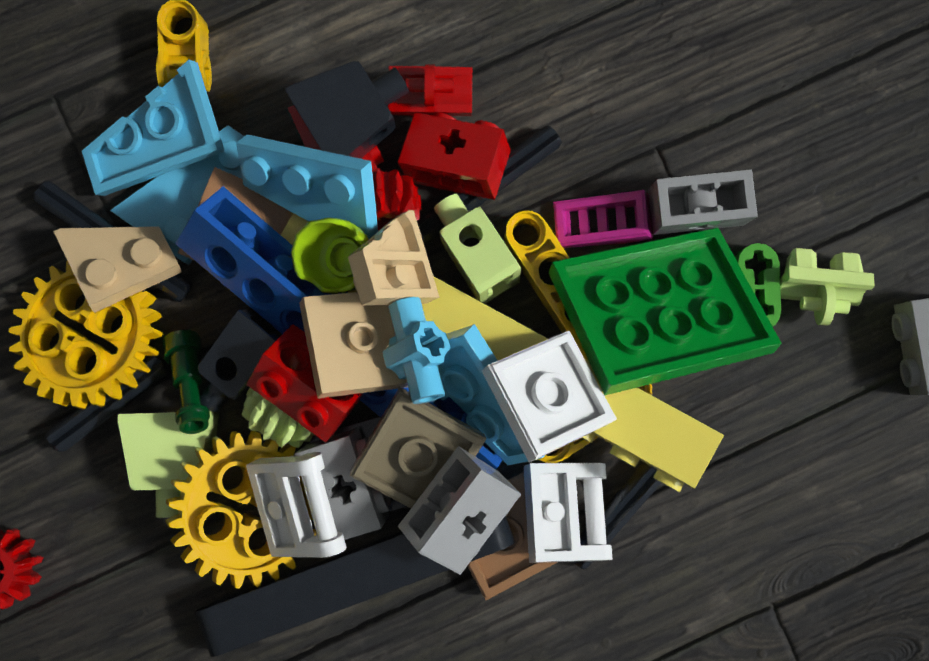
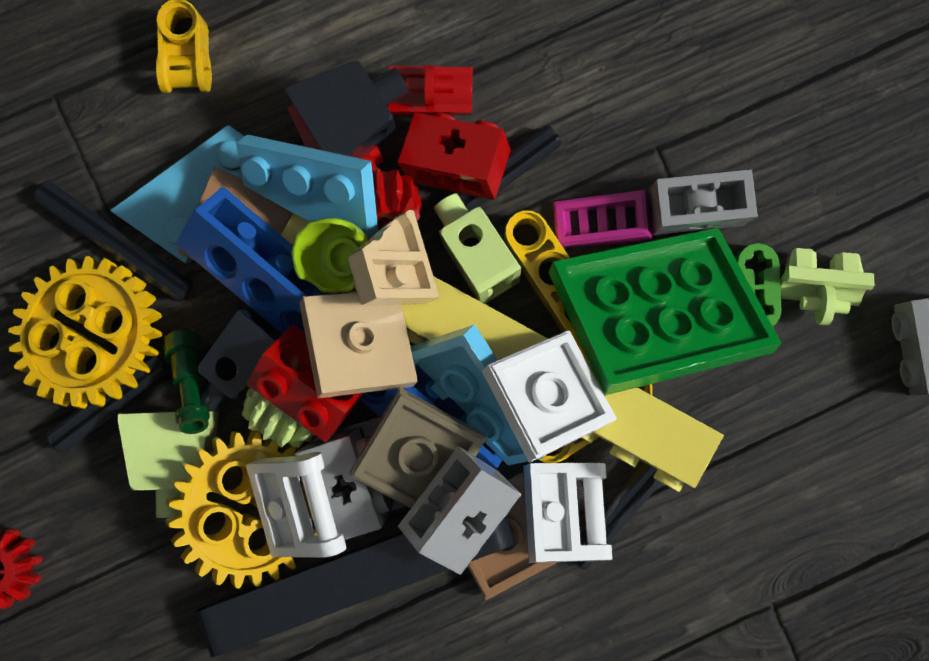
tan wing [53,226,182,313] -> none
medium azure wing [82,59,225,196] -> none
medium azure axle [383,297,450,404] -> none

